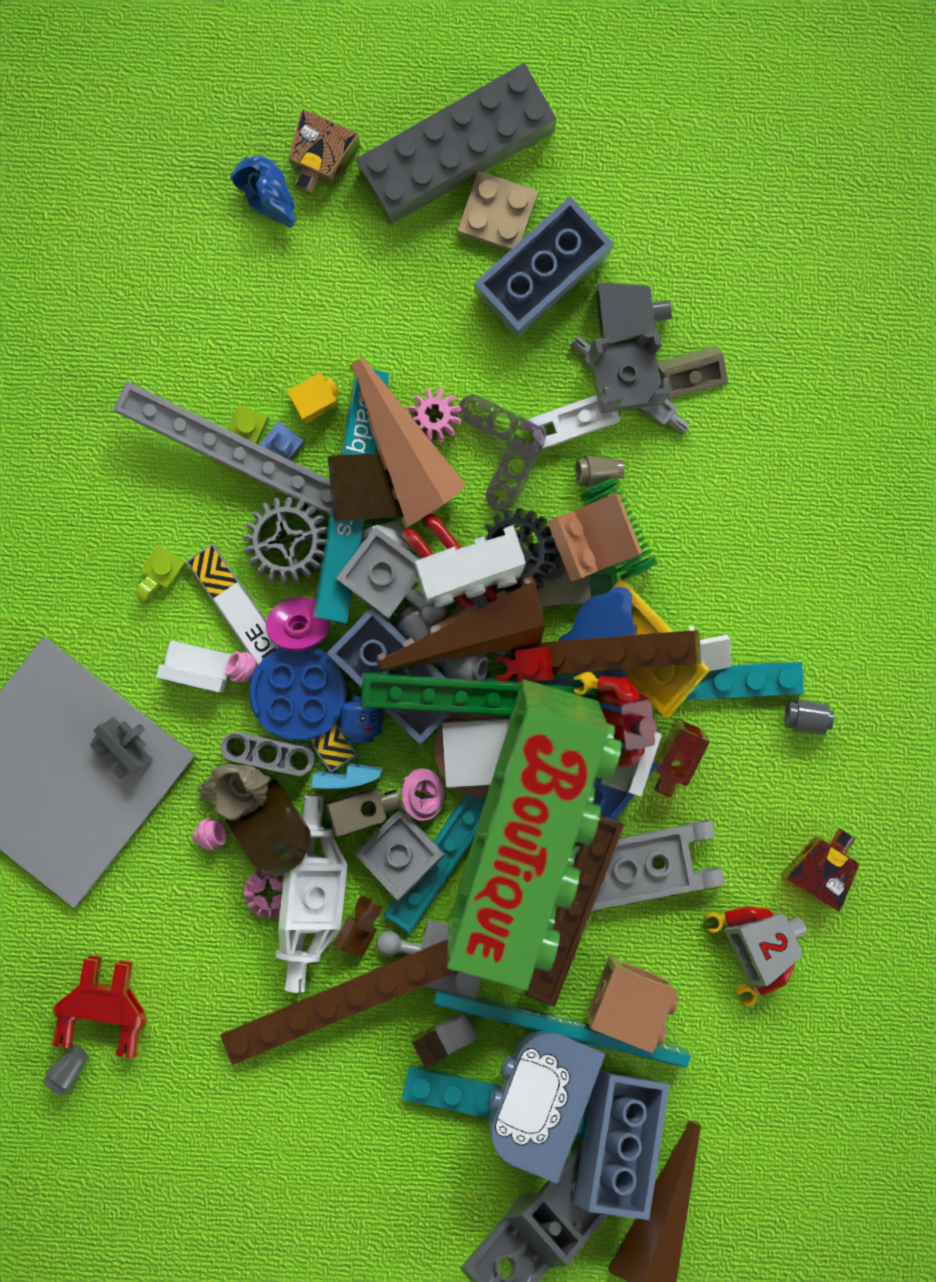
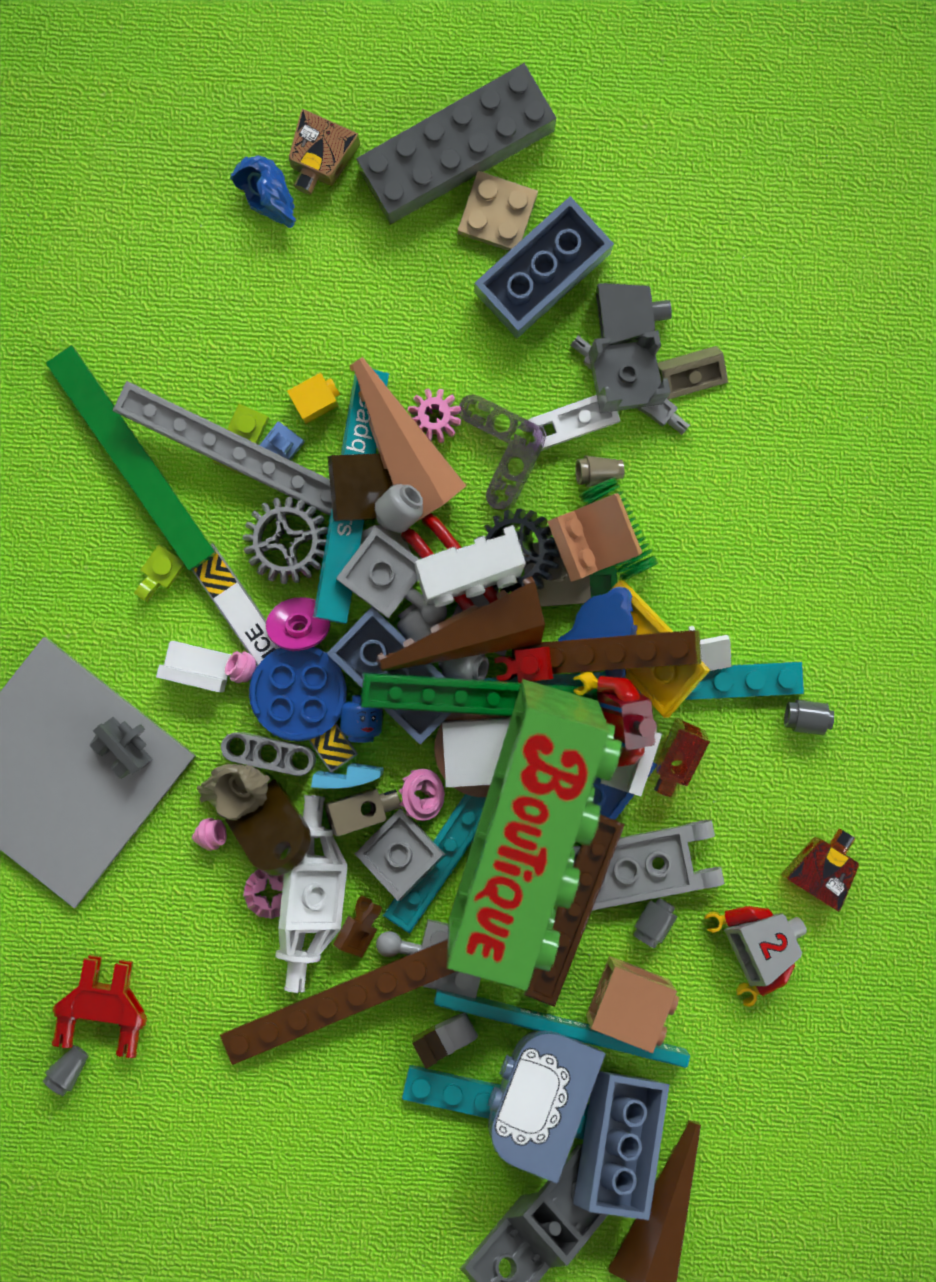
none -> green tile [46,345,217,572]
none -> light grey head [375,484,423,533]
none -> dark grey brick [633,898,678,948]

